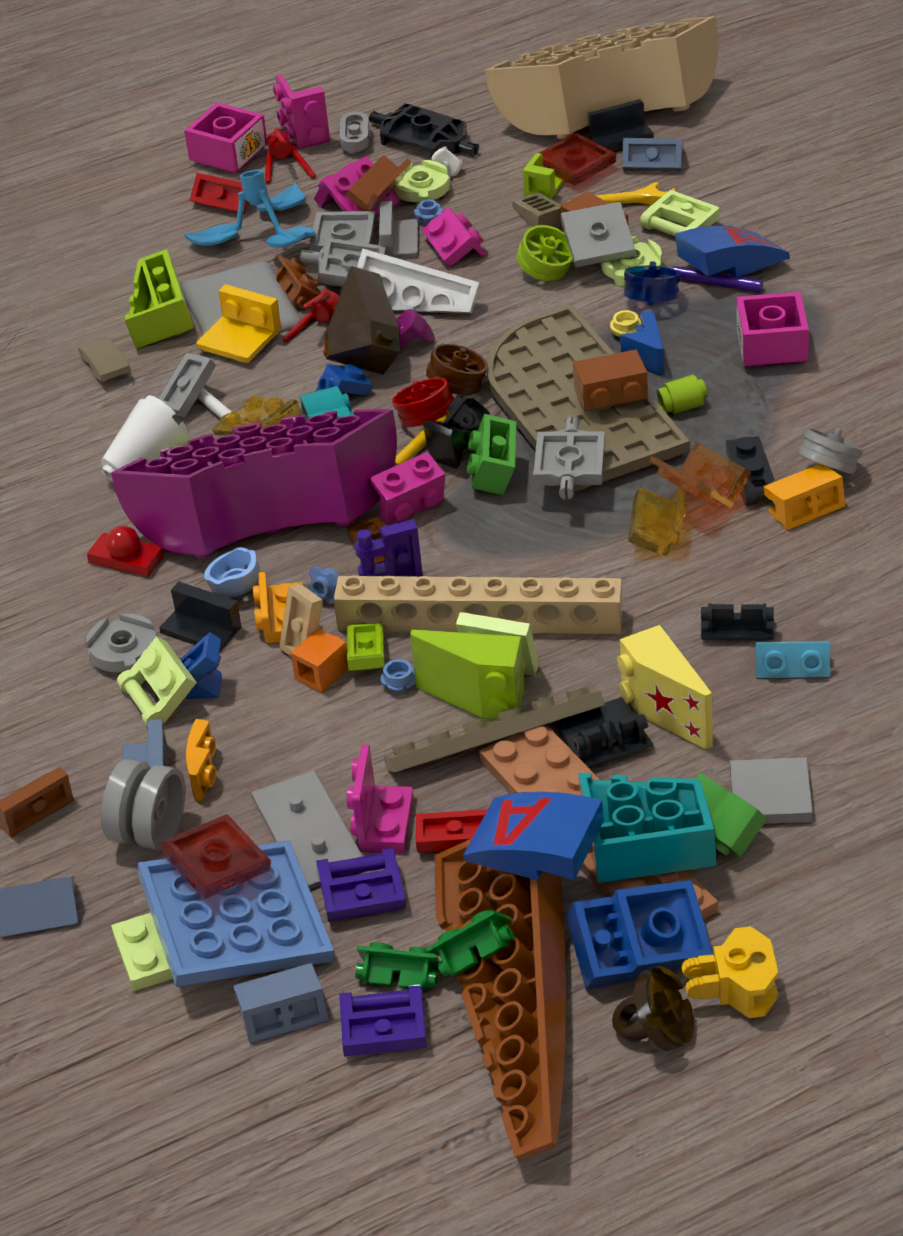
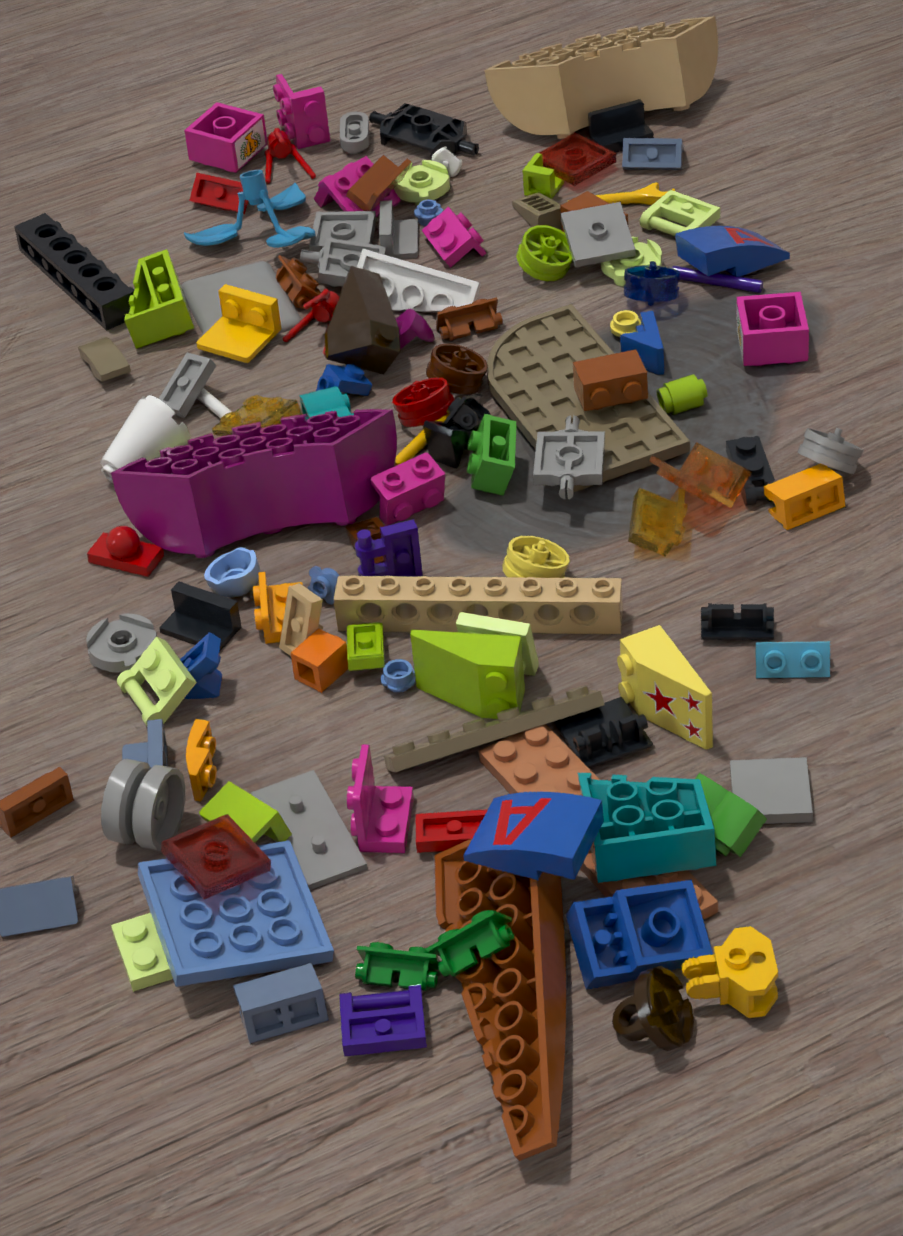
dark purple plate [316,848,406,922] -> none
none -> black brick [14,213,134,331]
none -> lime panel [199,781,292,848]
none -> dark orange hinge [436,297,503,341]
none -> light yellow wheel [502,536,570,578]

